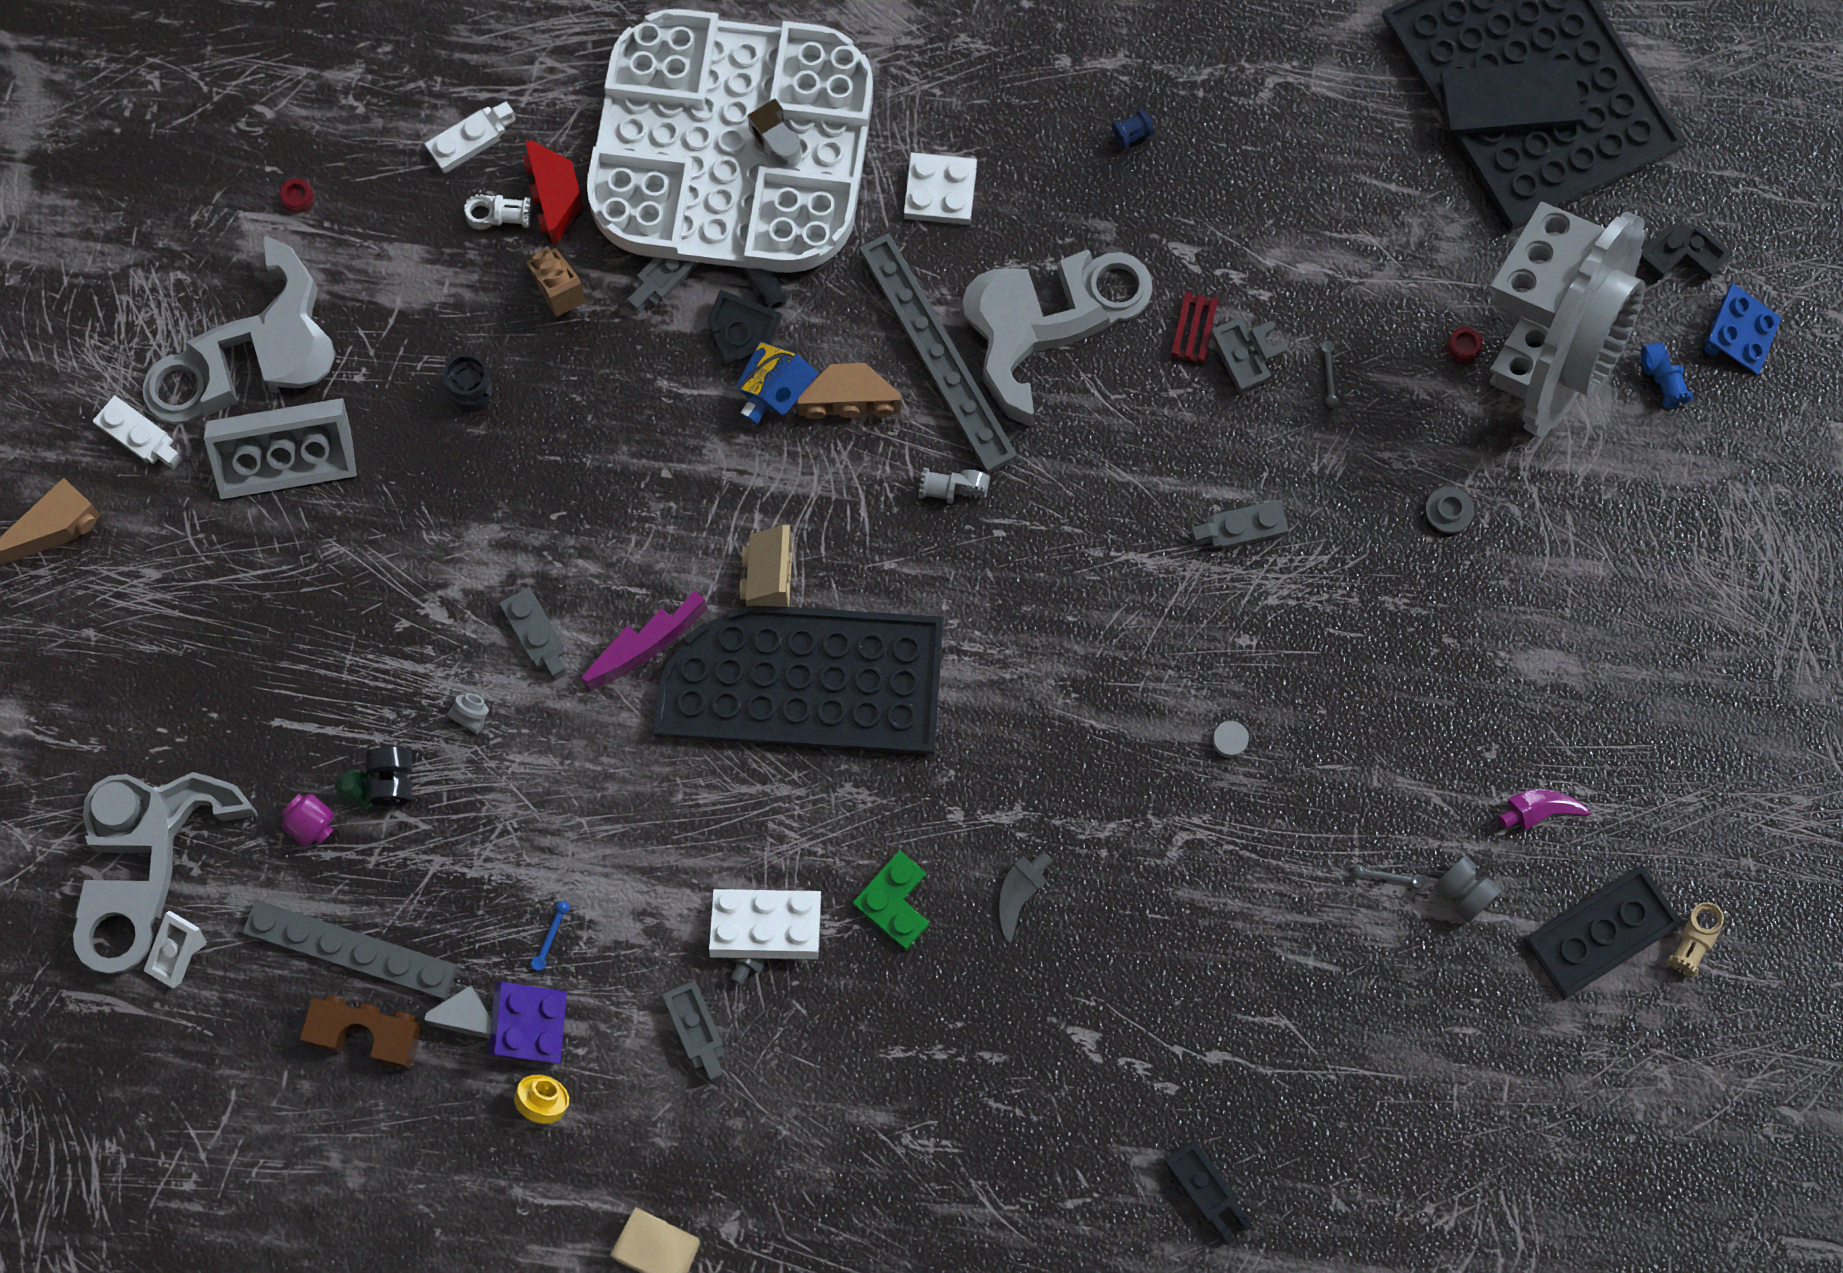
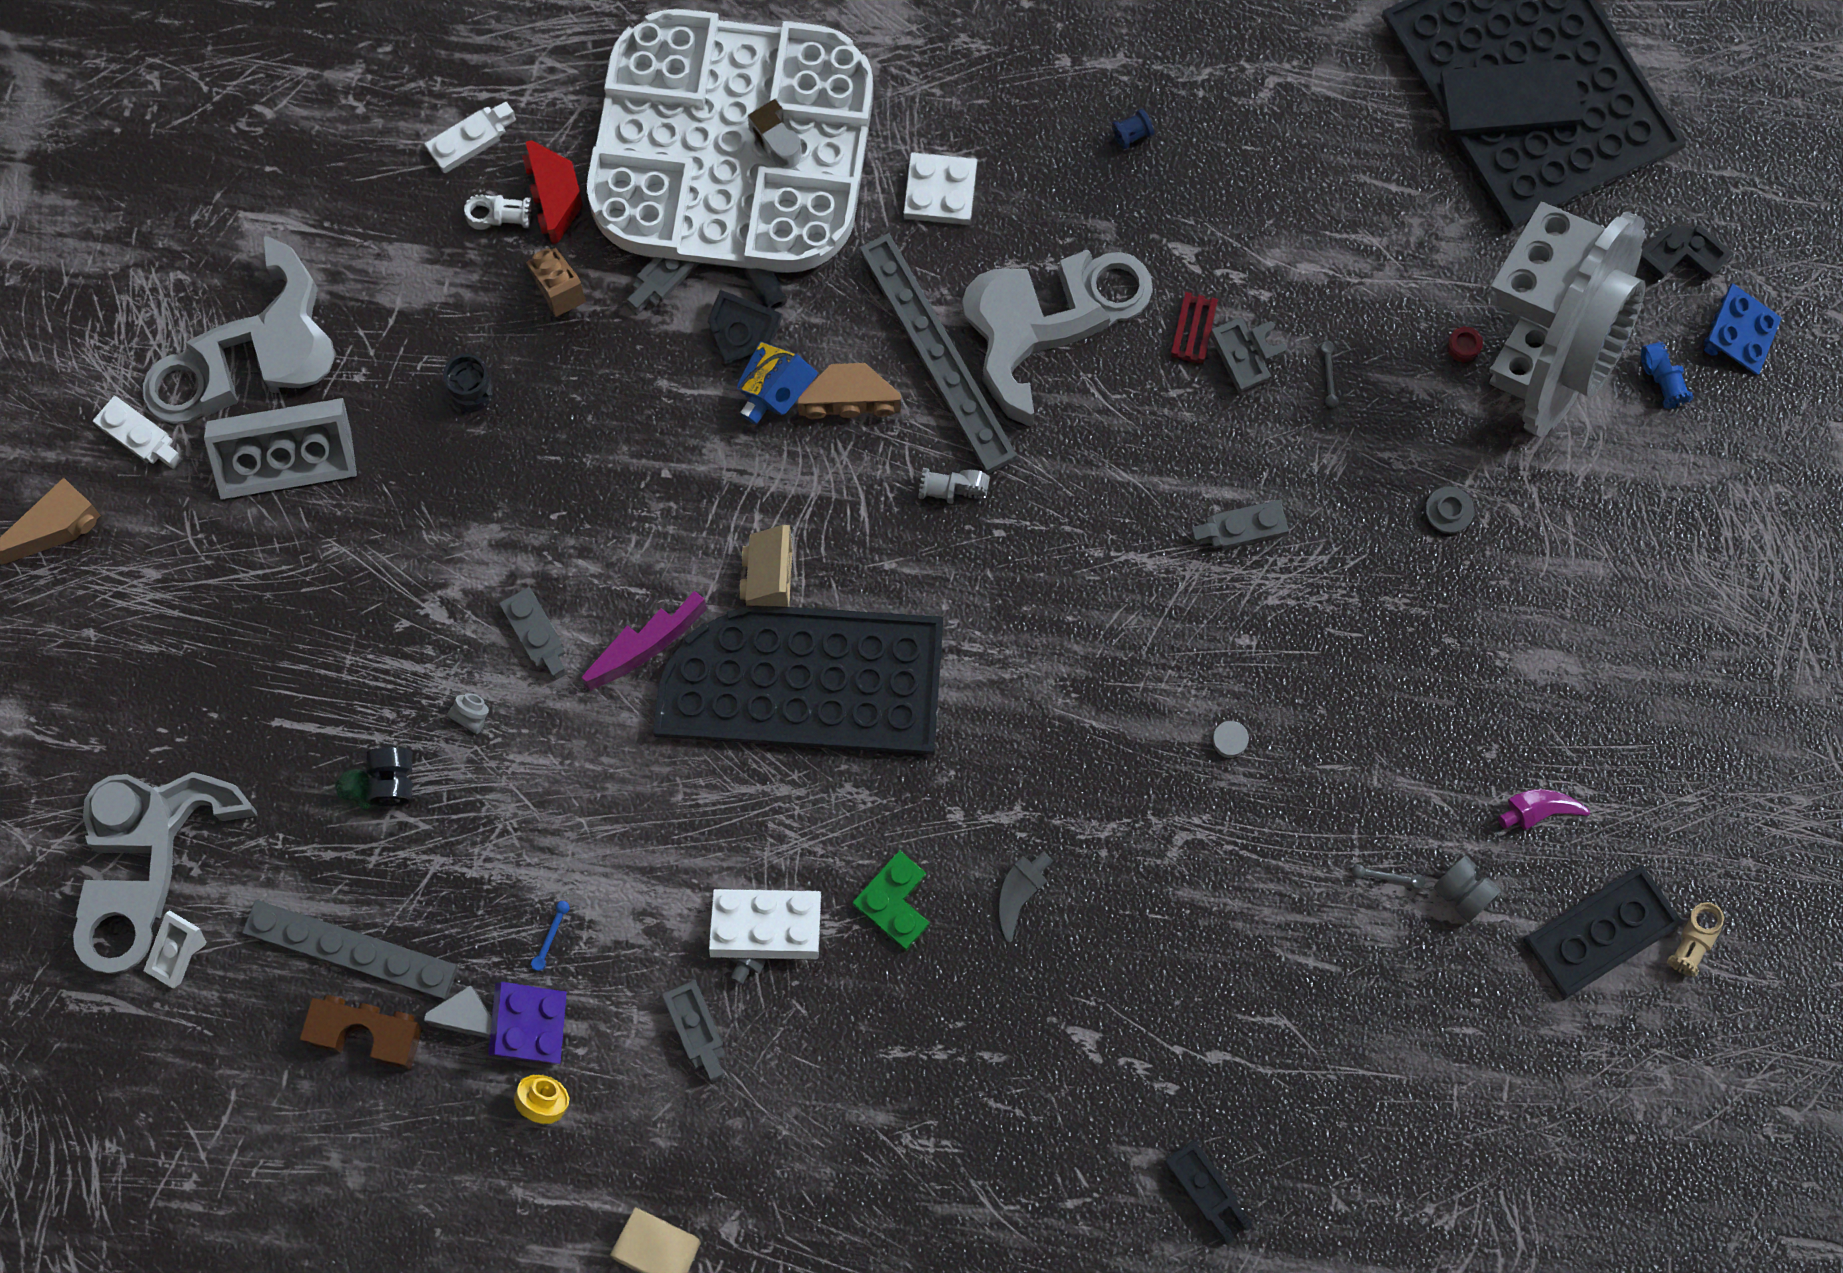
dark red tile [279,178,315,213] -> none
magenta head [280,794,334,847] -> none

